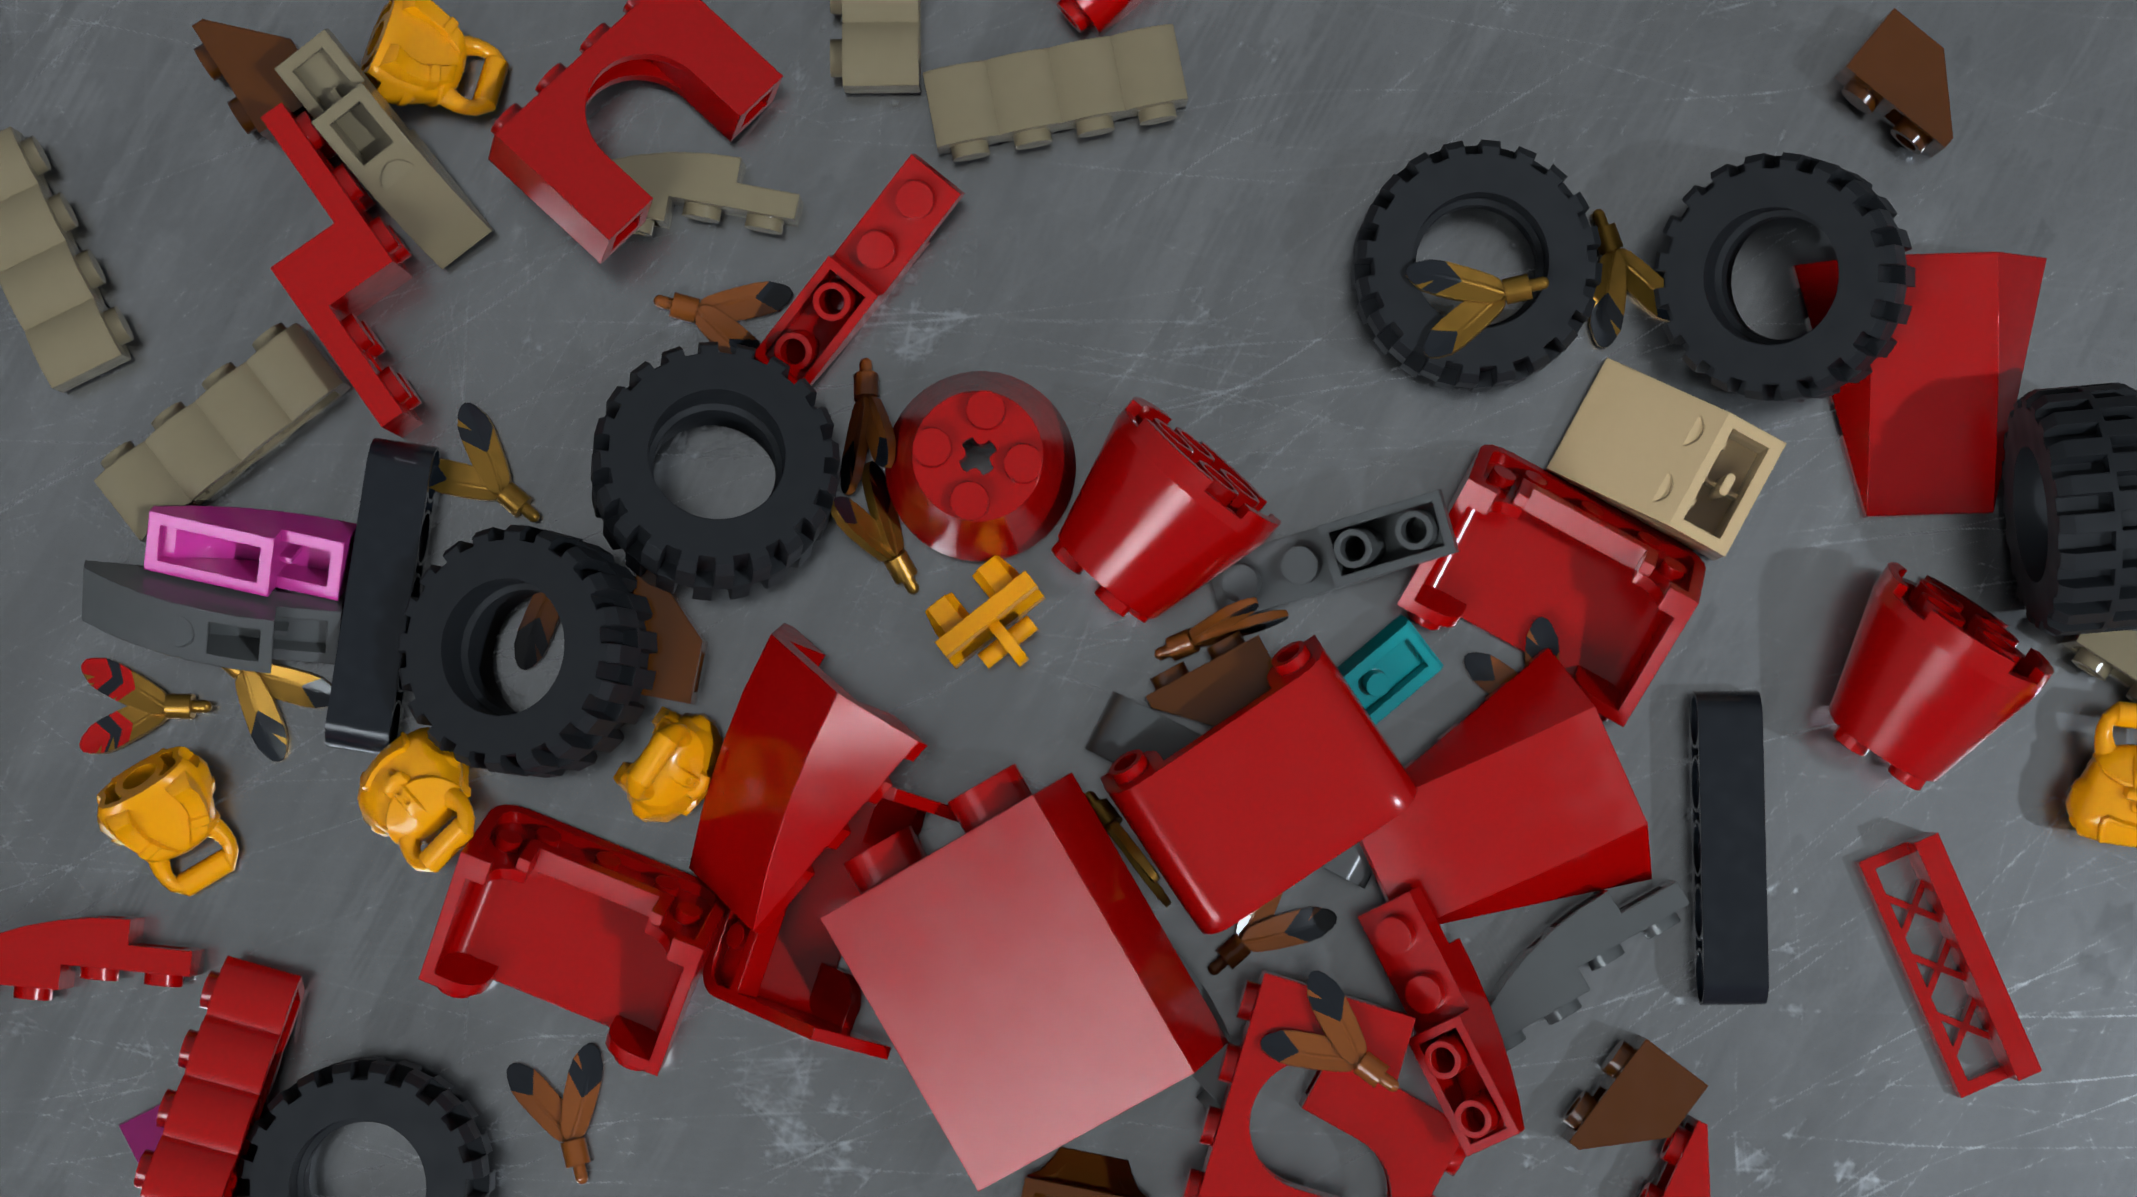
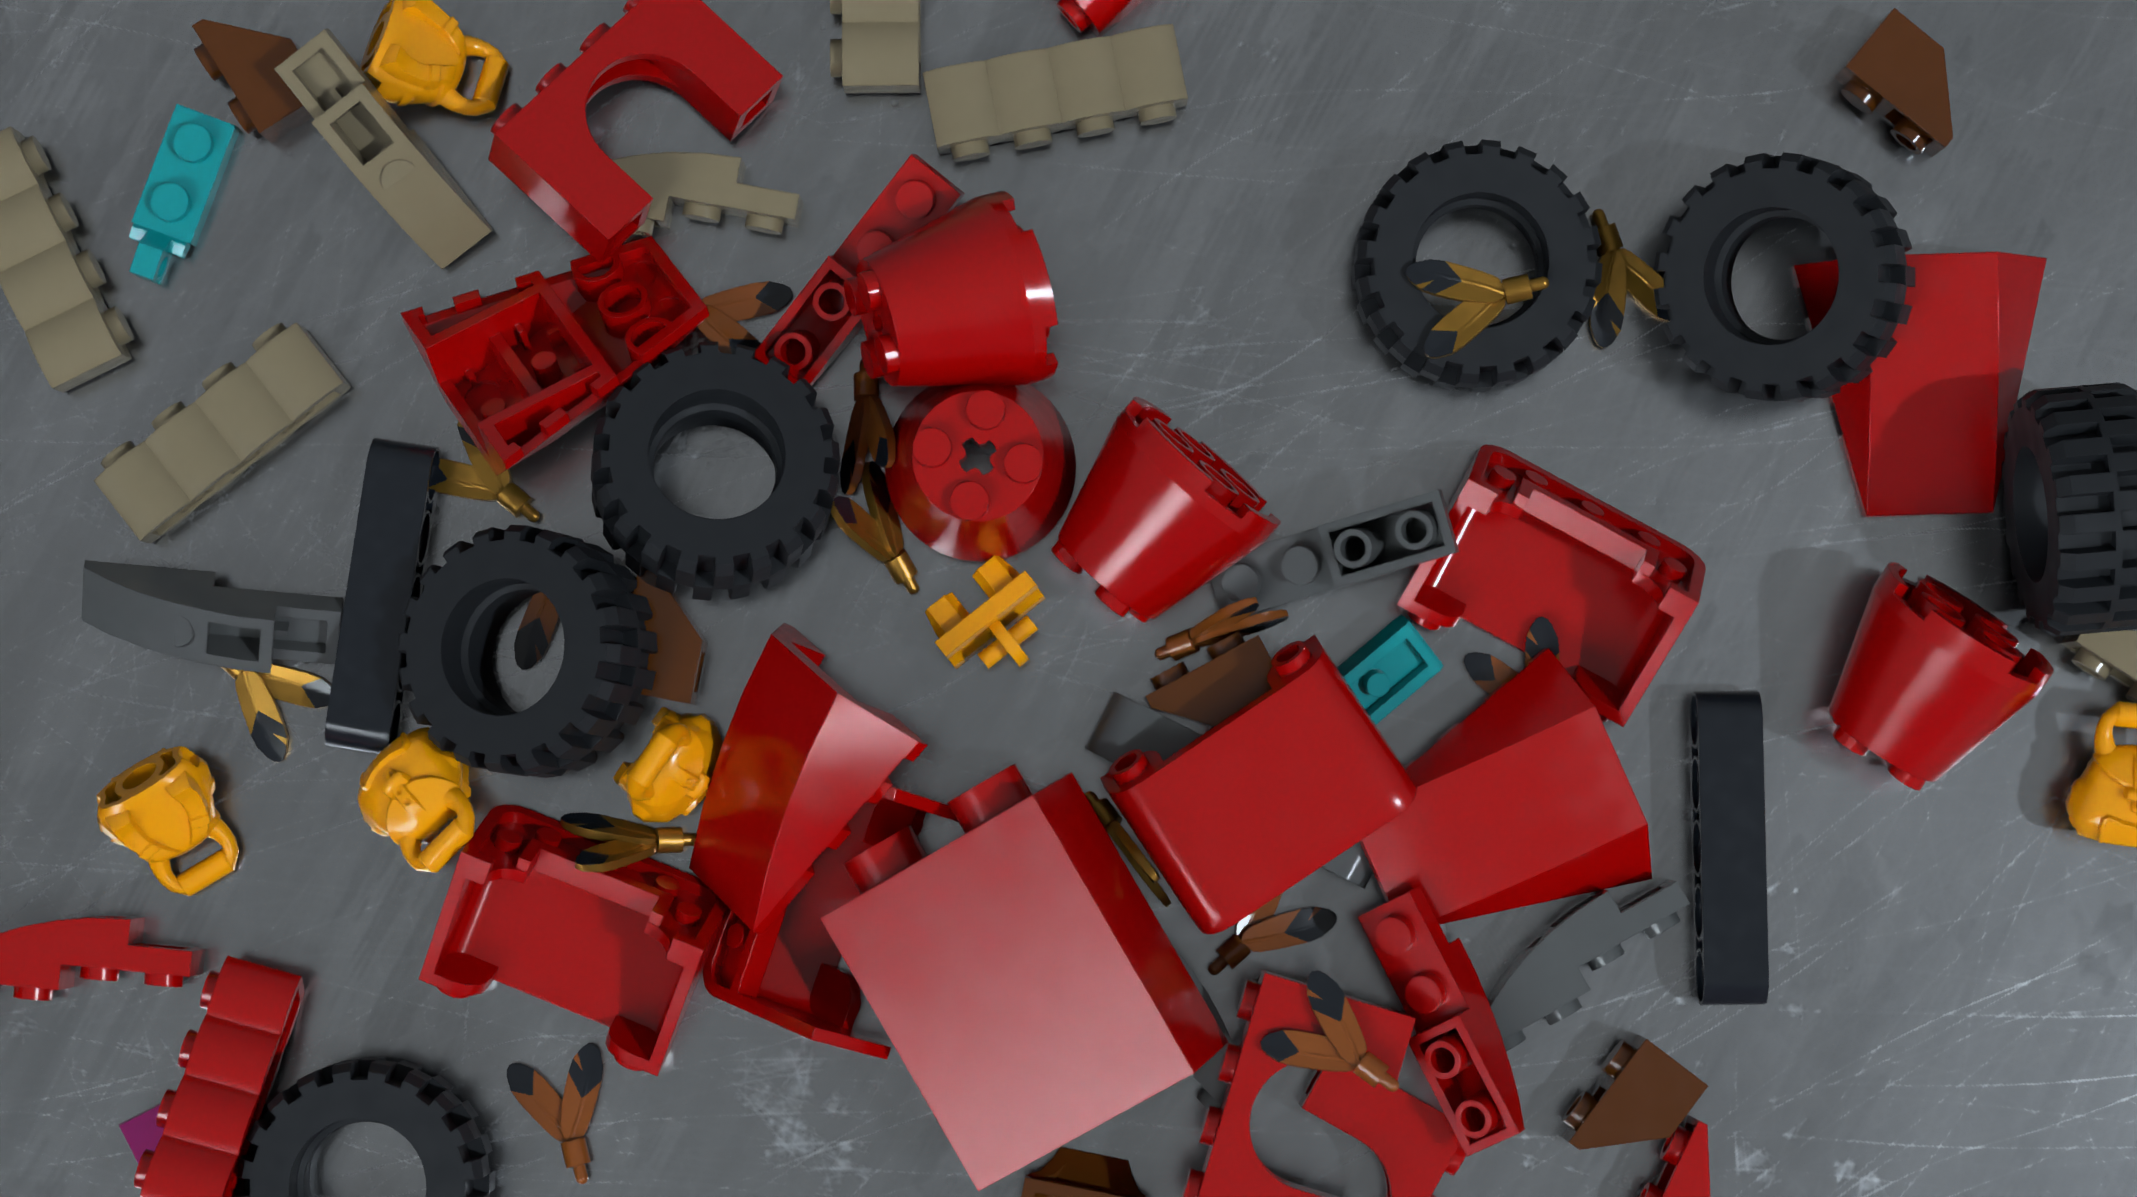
piece [79,658,212,754] -> none
dark pink slope [144,506,357,601] -> none
red bracket [260,102,423,438] -> none
tan slope [1546,357,1787,561] -> none
red fence [1855,832,2042,1098] -> none
none -> teal hinge [129,104,240,285]
none -> red wedge [400,236,709,476]
none -> pearl gold piece [560,813,696,872]
none -> red cone [844,191,1058,386]

